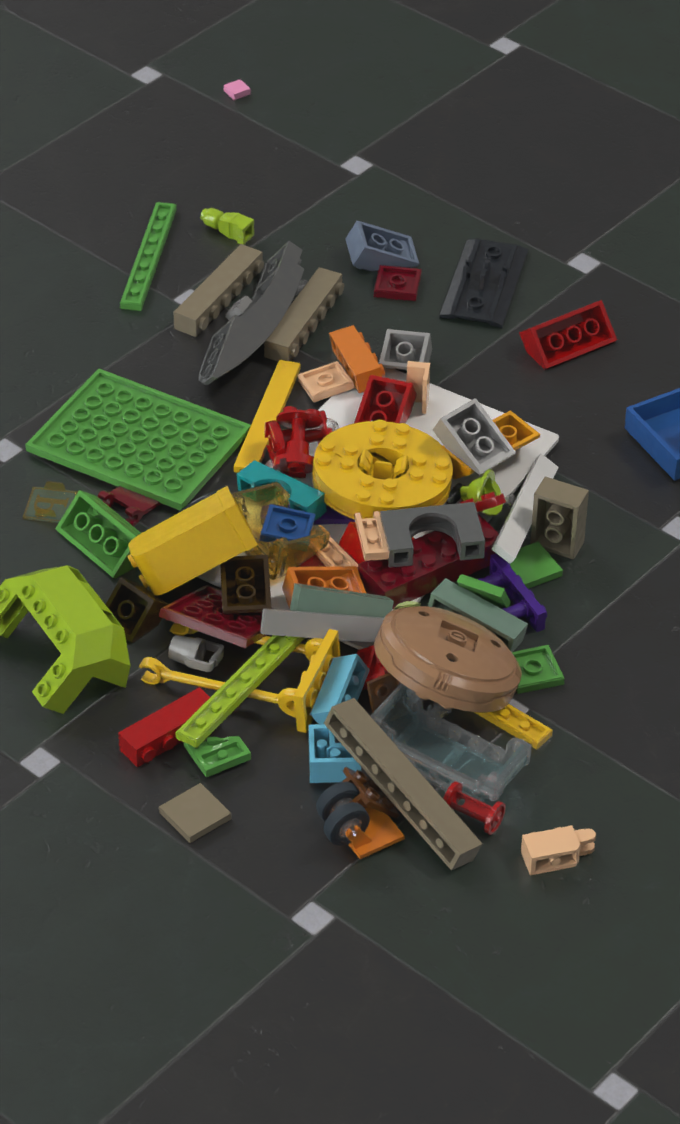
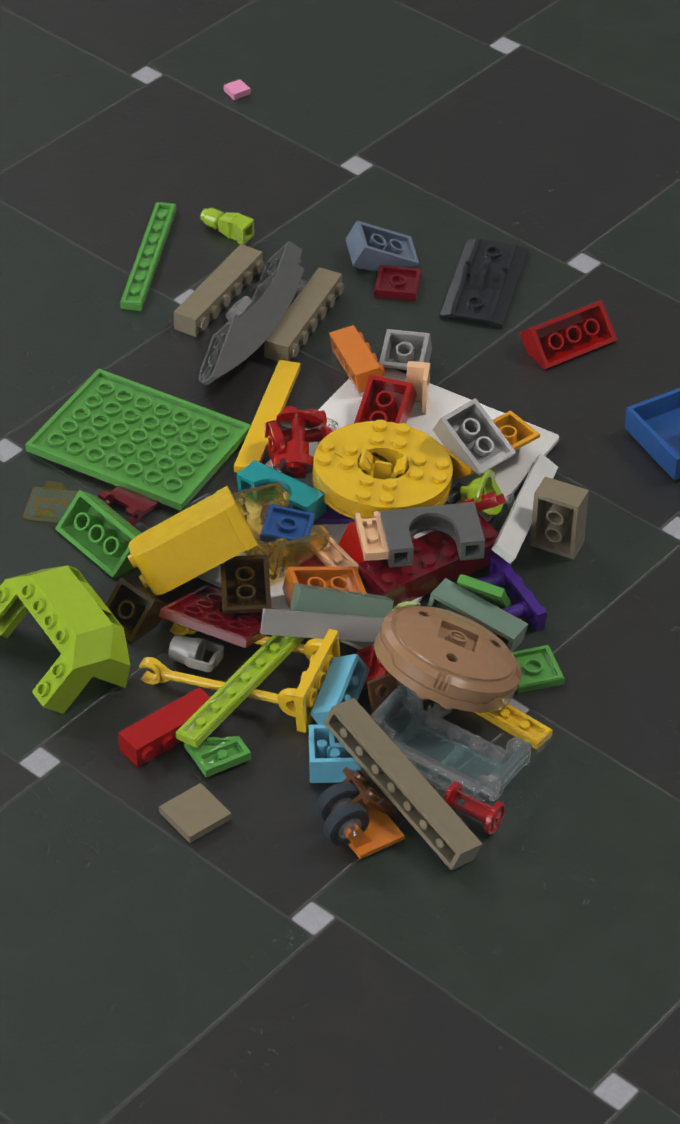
light nougat tile [297,361,355,402] -> none
bright green tile [510,542,563,589] -> none
light nougat hinge [521,826,596,876] -> none

